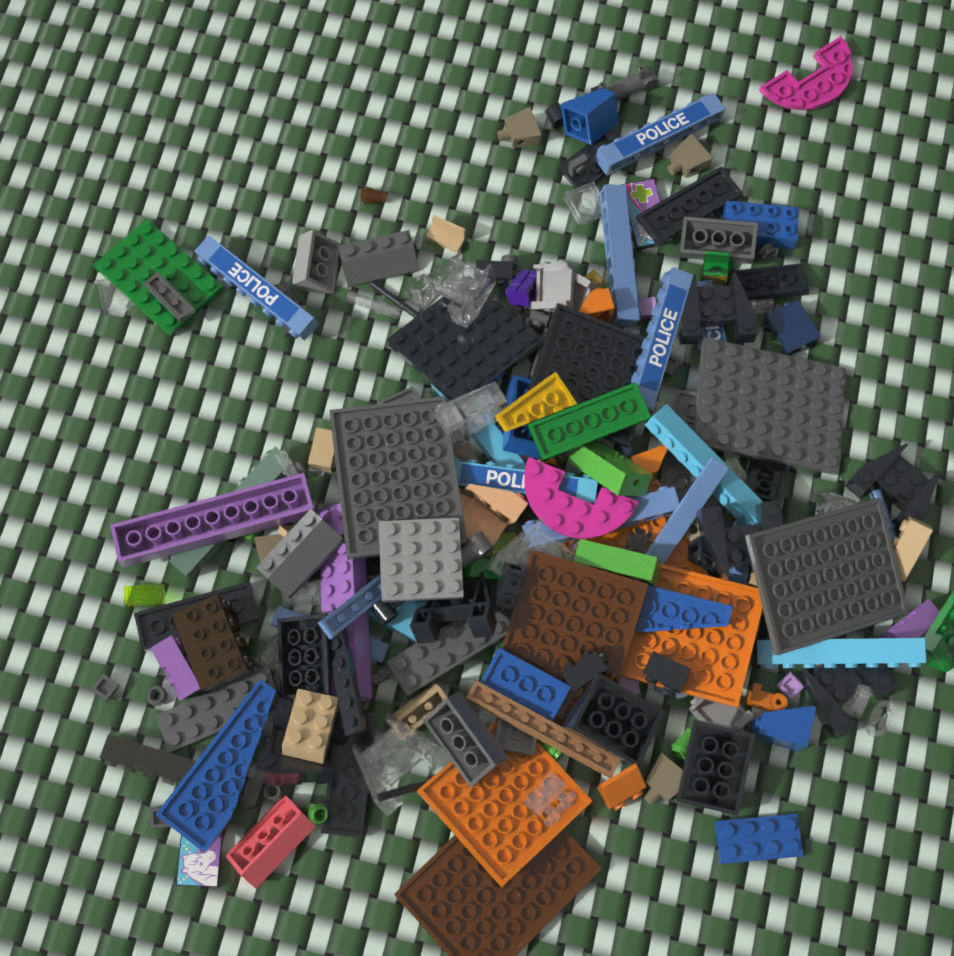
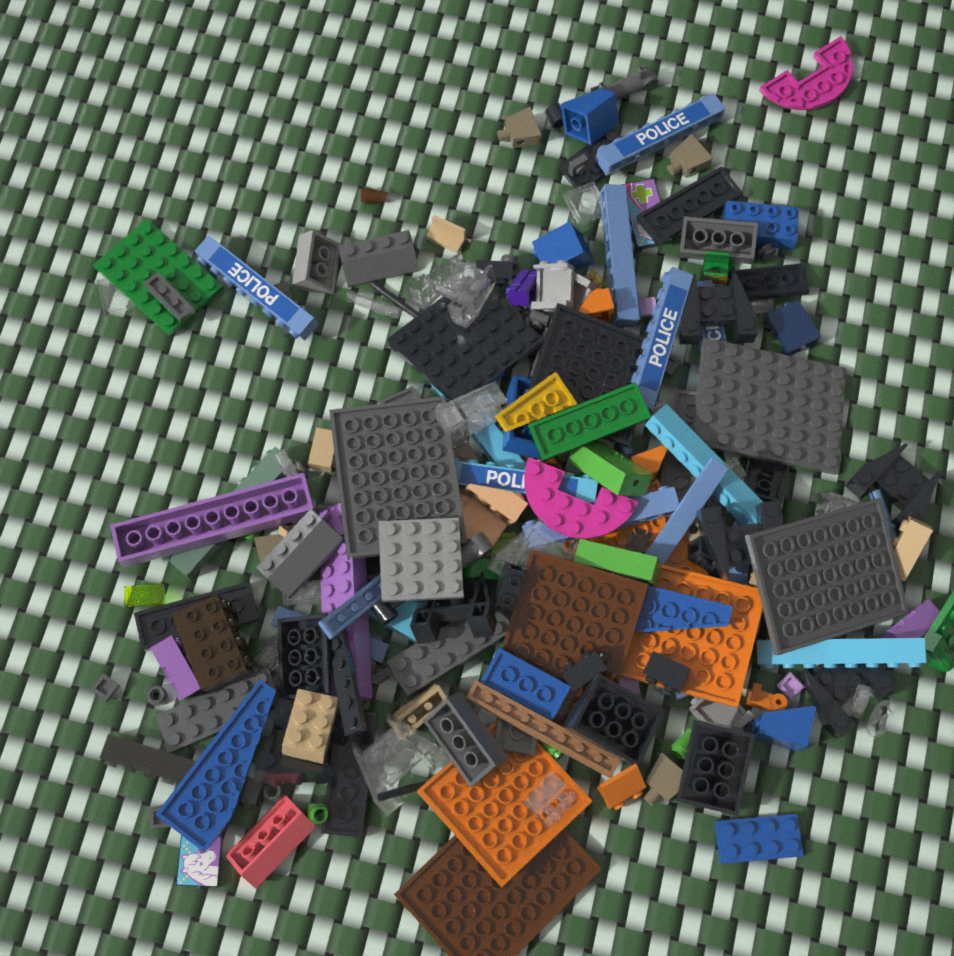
none -> blue slope [532,221,595,270]

